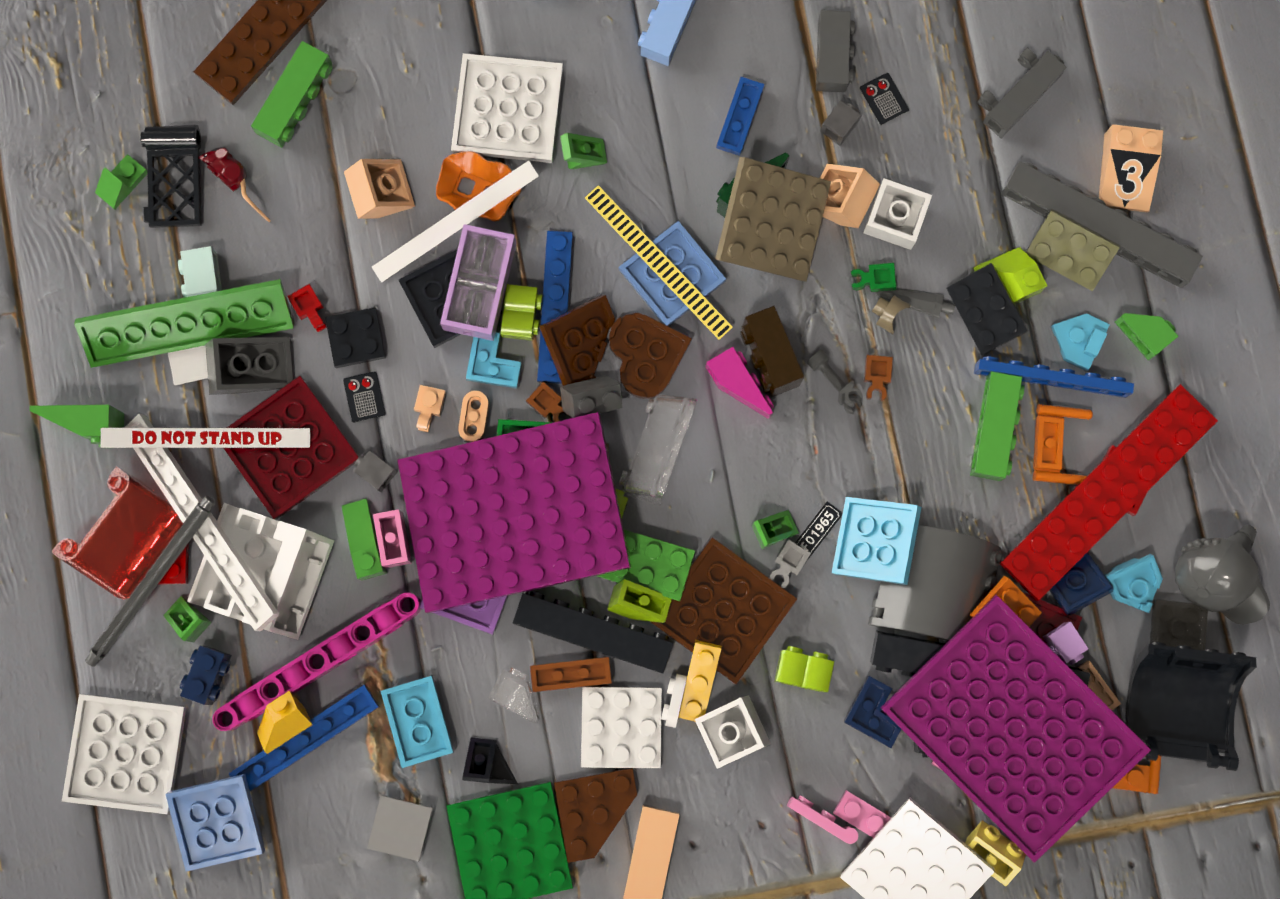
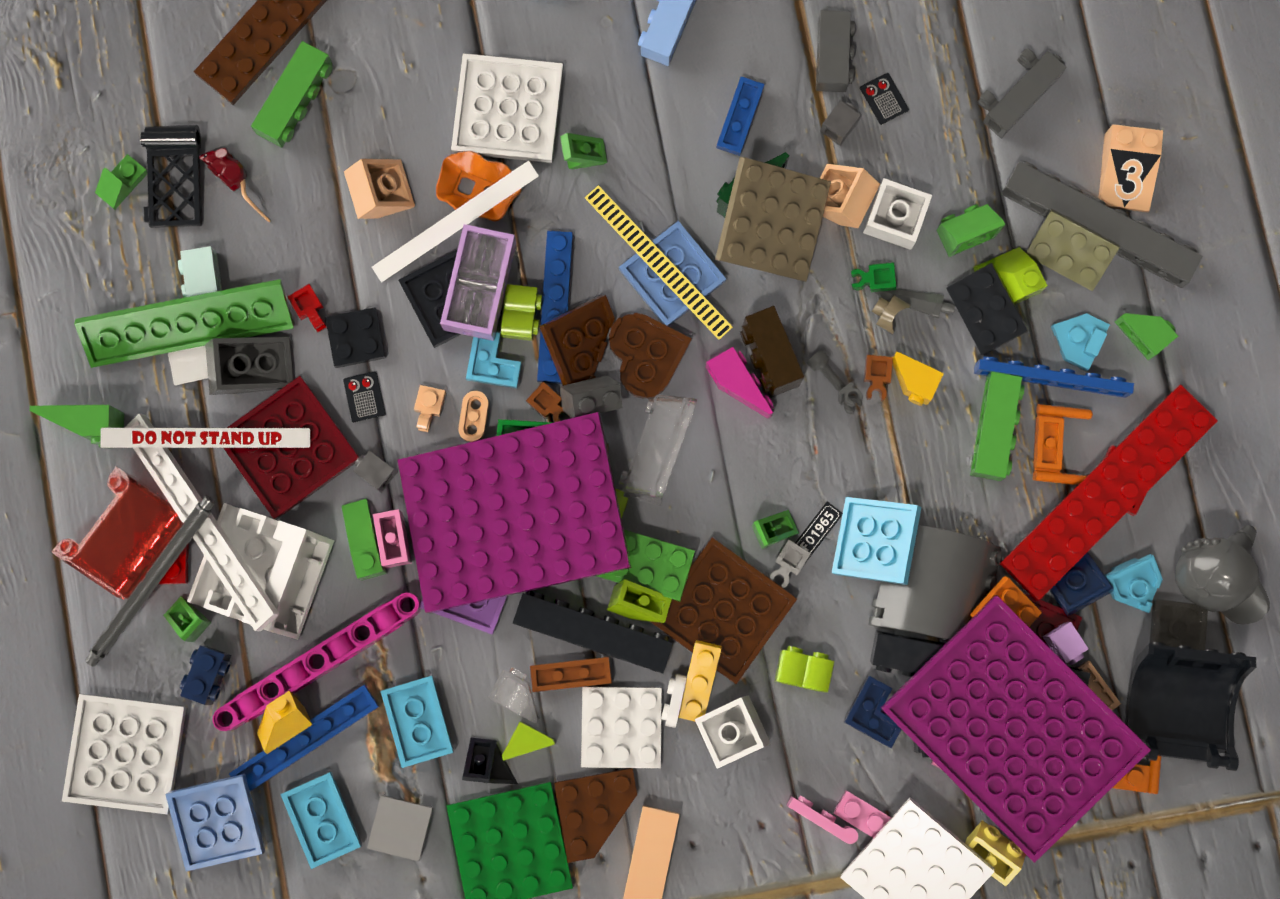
none -> medium azure plate [280,772,362,869]
none -> lime slope [502,721,556,761]
none -> yellow slope [892,352,944,406]
none -> bright green slope [936,204,1005,257]

